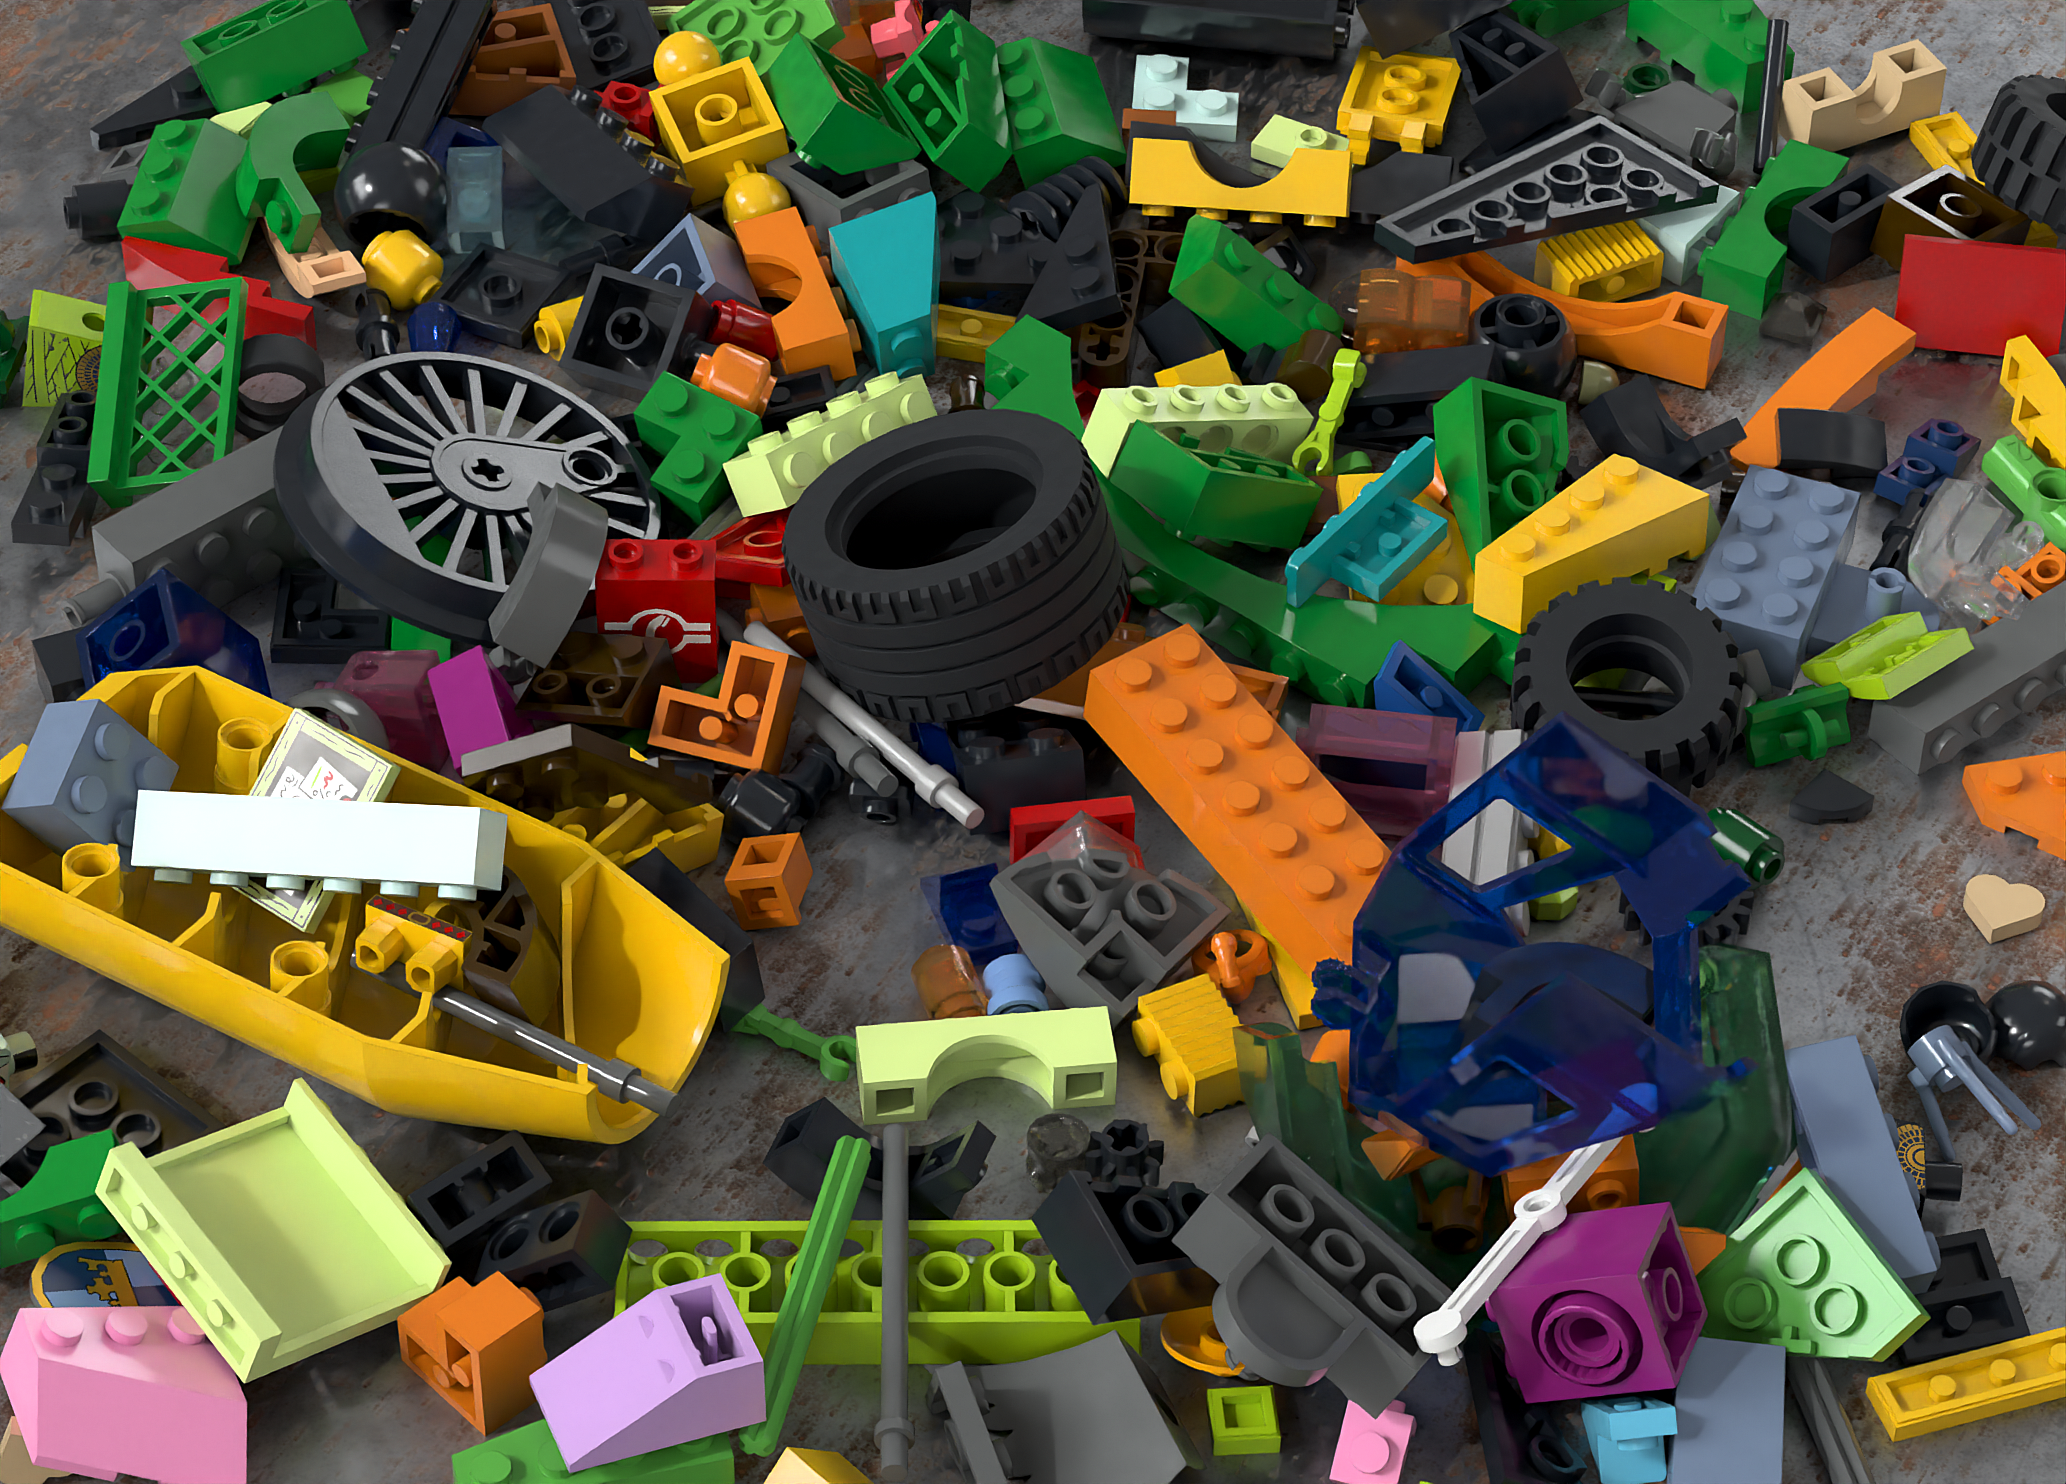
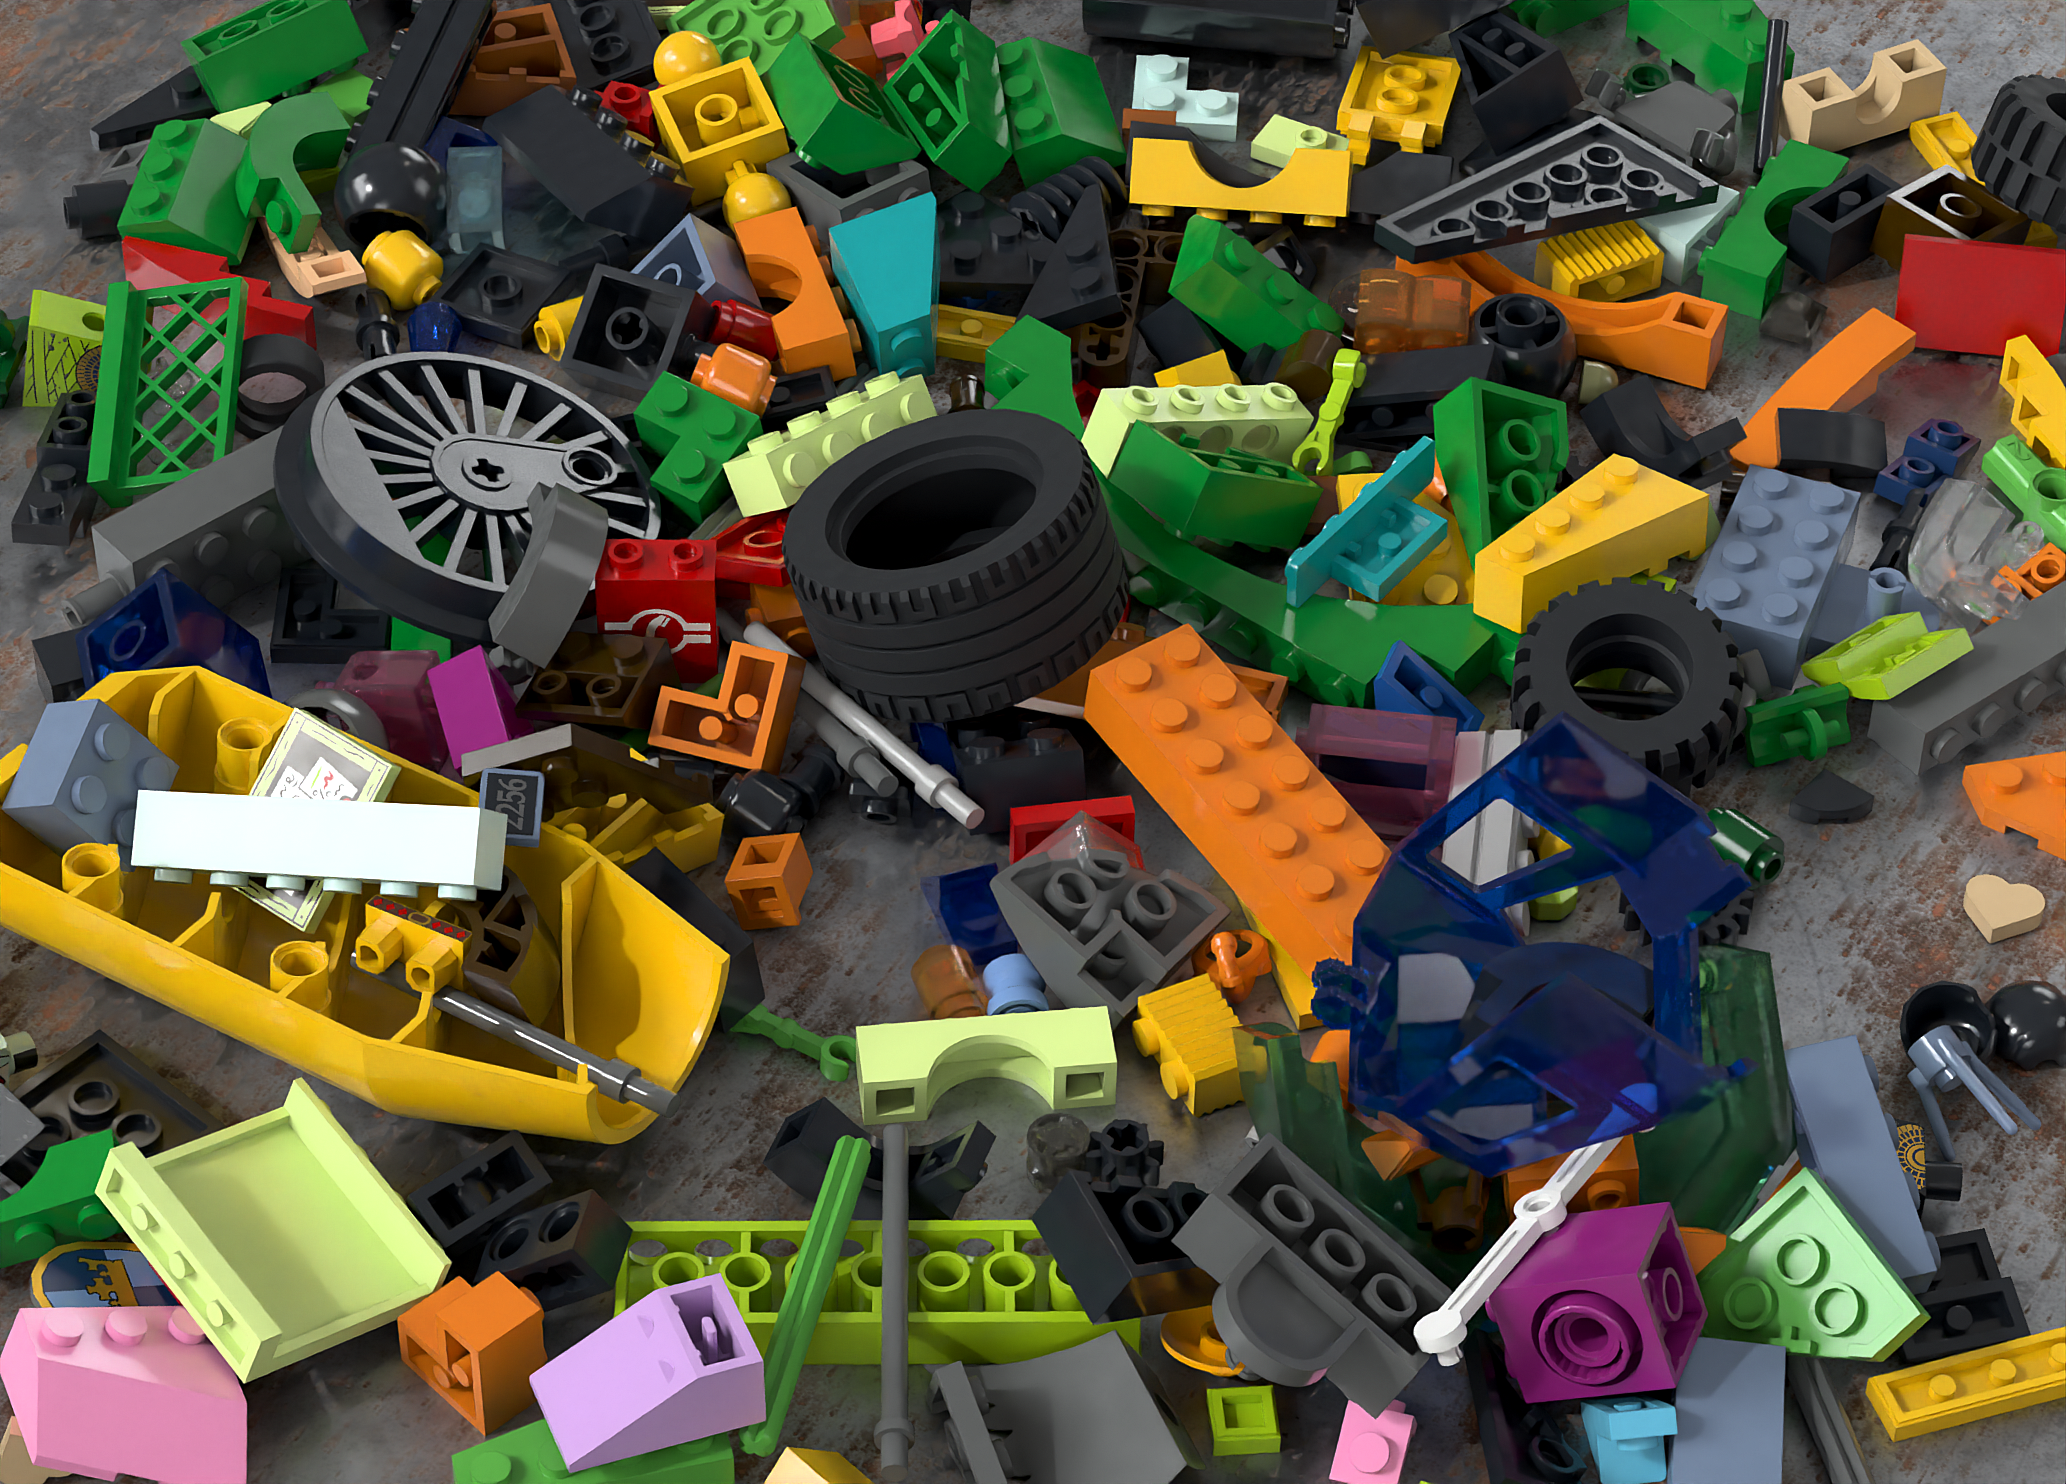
none -> slope [478,768,545,847]

